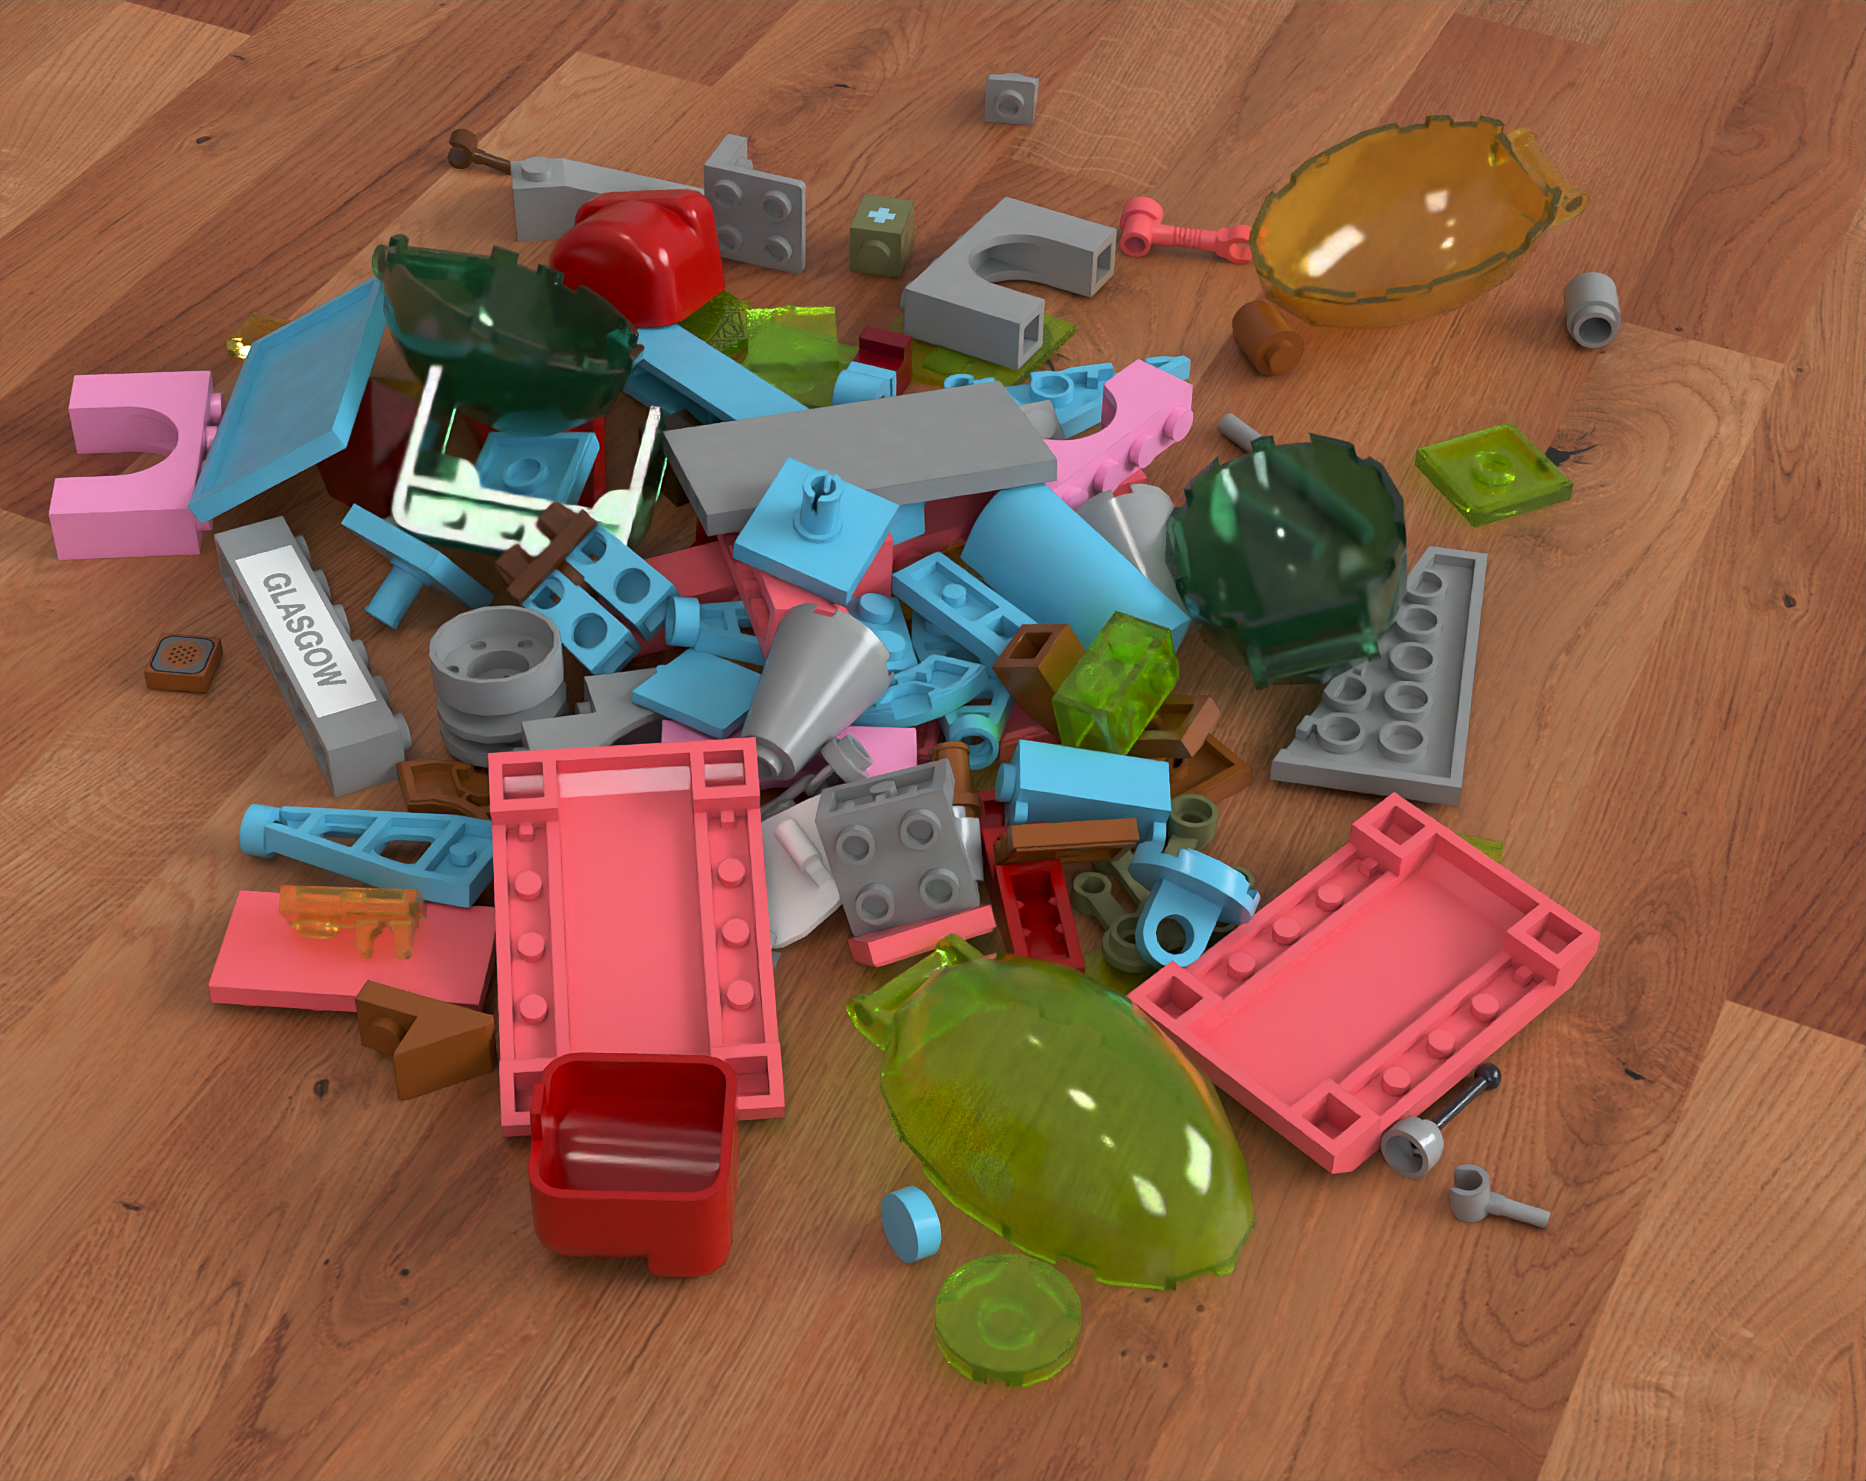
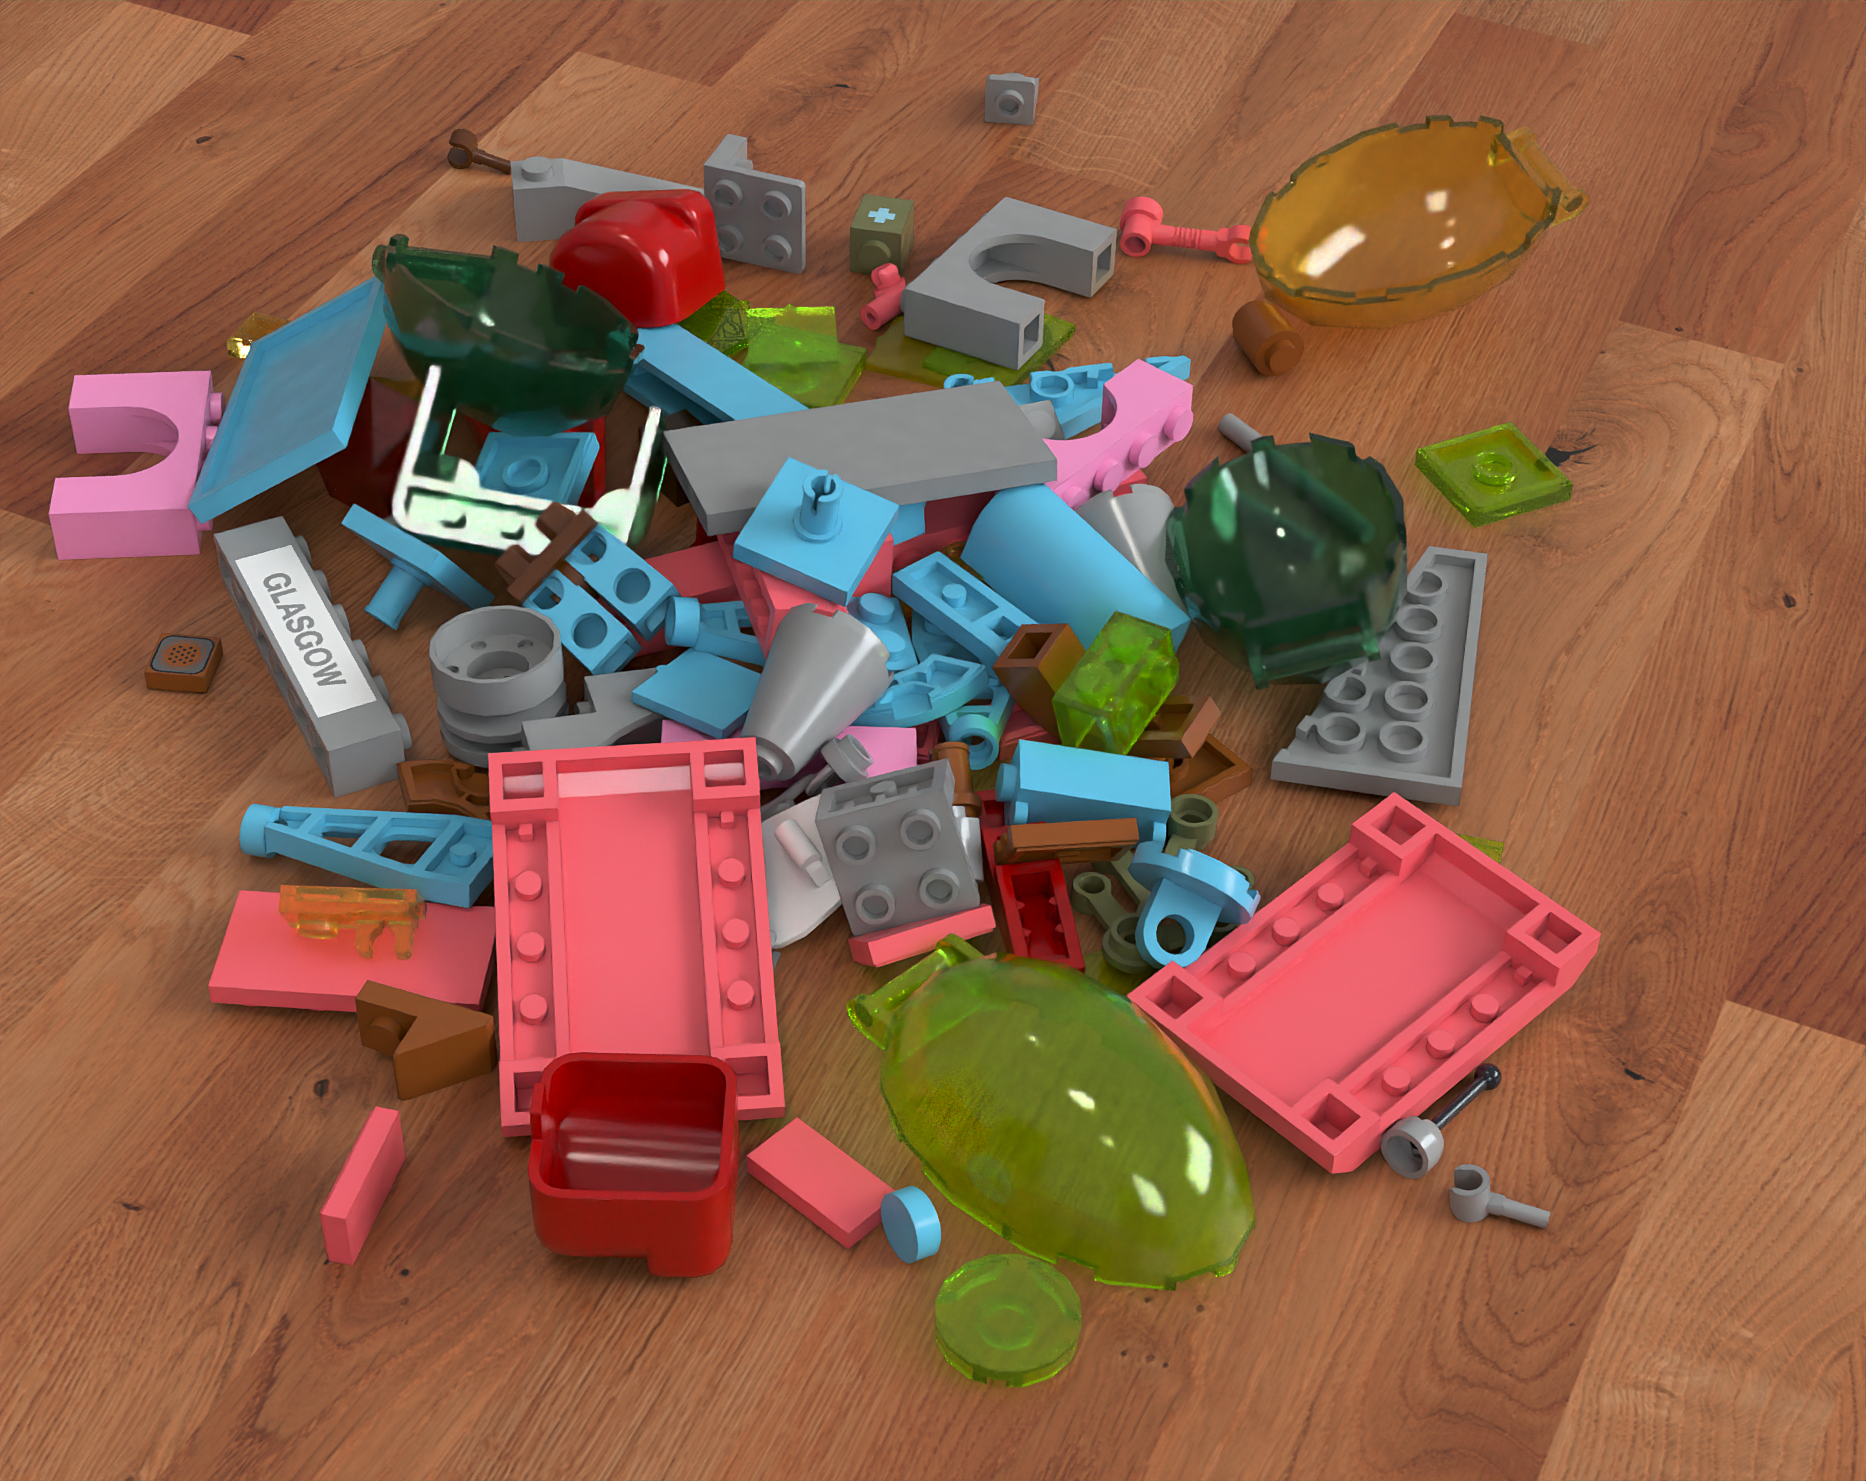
leg [832,325,912,406] -> none
light grey brick [1563,272,1621,348] -> none
none -> coral tile [319,1106,406,1266]
none -> coral tile [747,1117,896,1249]
none -> coral arm [860,263,907,330]

